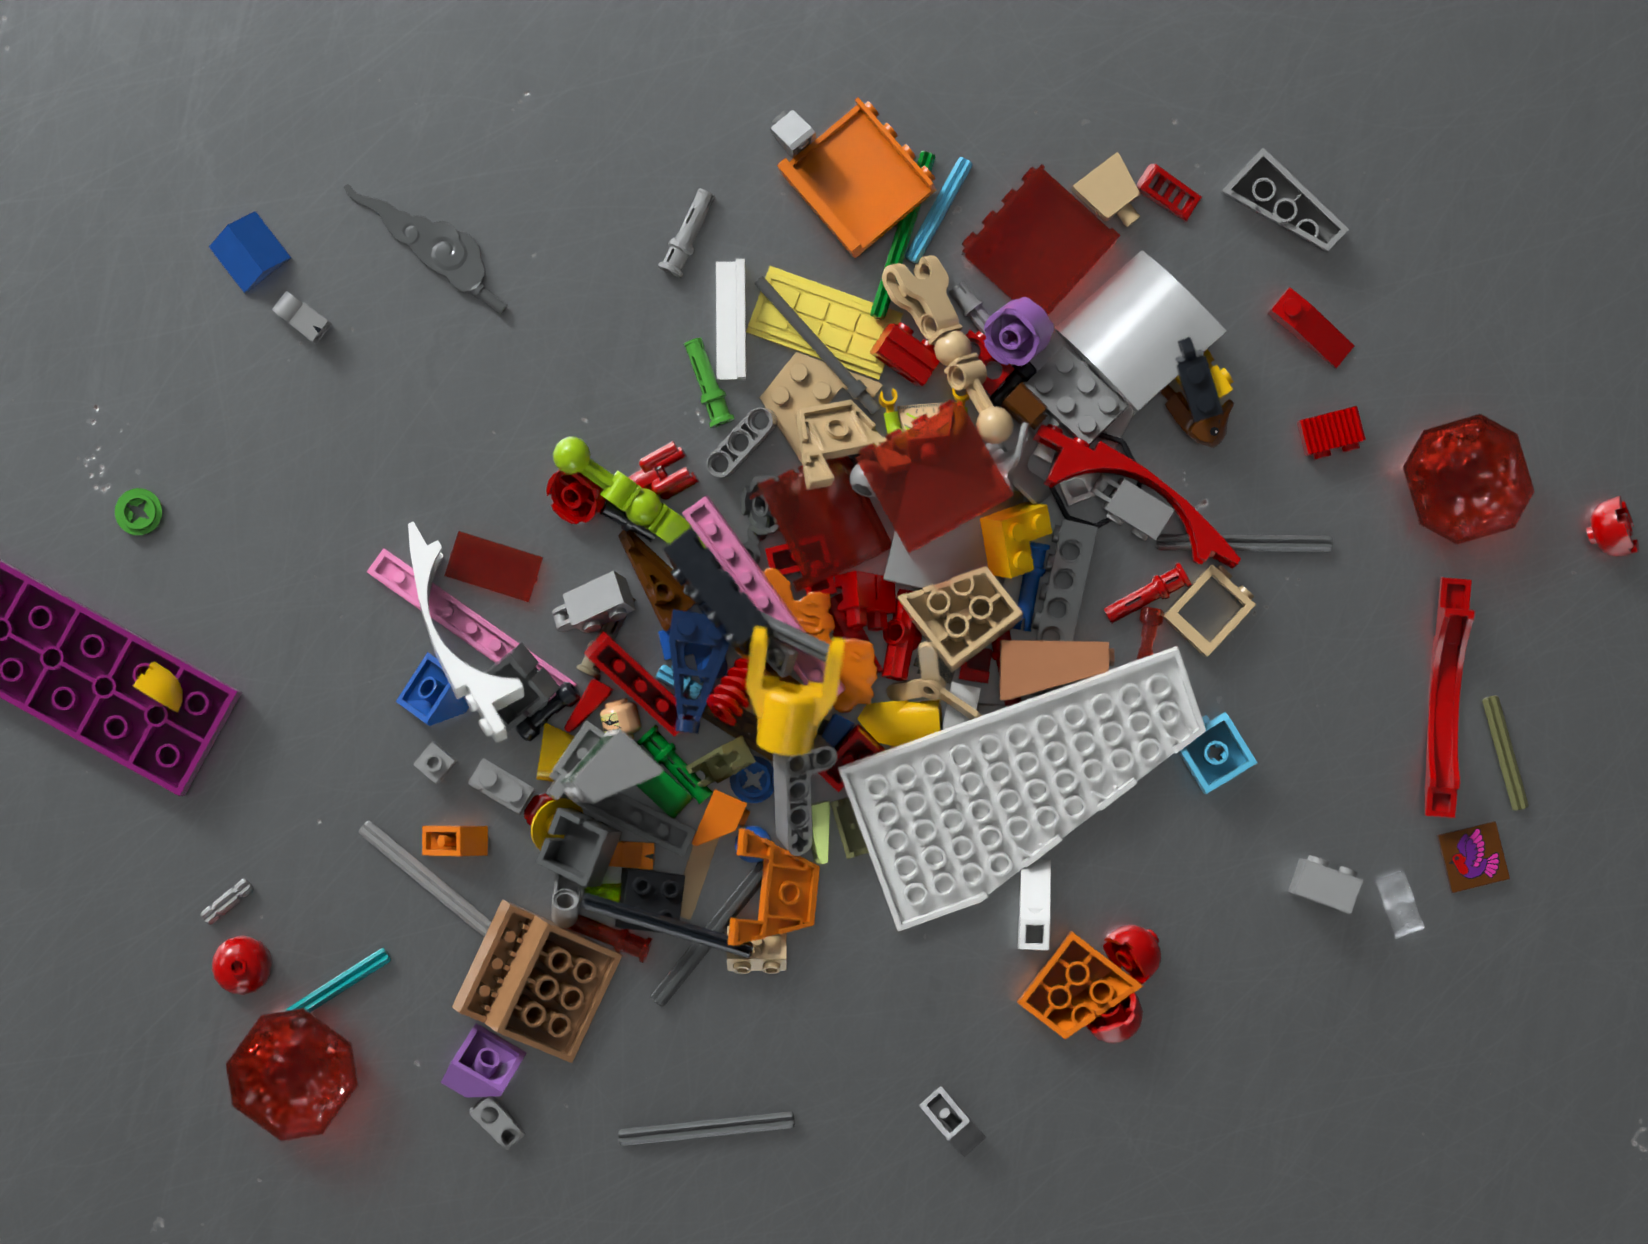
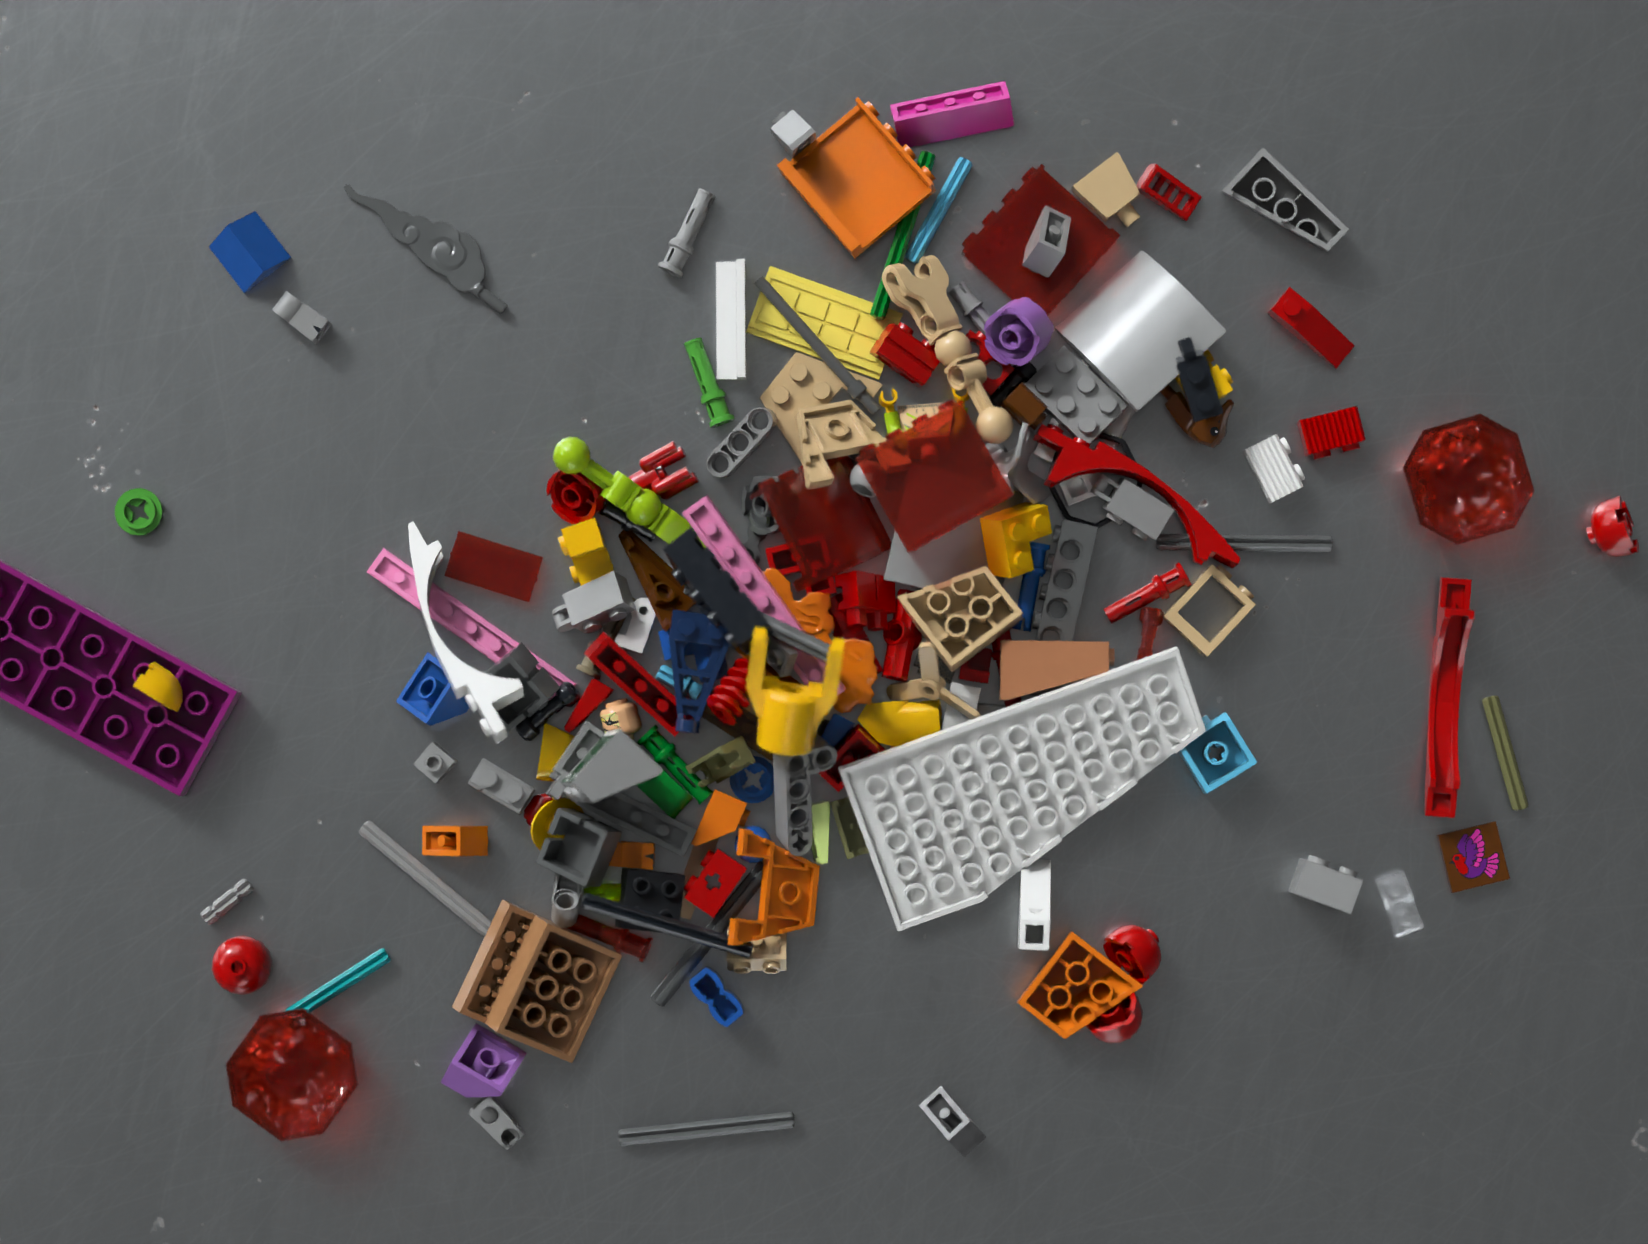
none -> yellow brick [558,518,615,586]
none -> white leg [615,598,657,655]
none -> red brick [684,848,747,918]
none -> blue brick [689,966,744,1027]
none -> dark pink panel [890,81,1014,148]
none -> light grey slope [1022,205,1071,278]
none -> white brick [1243,434,1305,504]

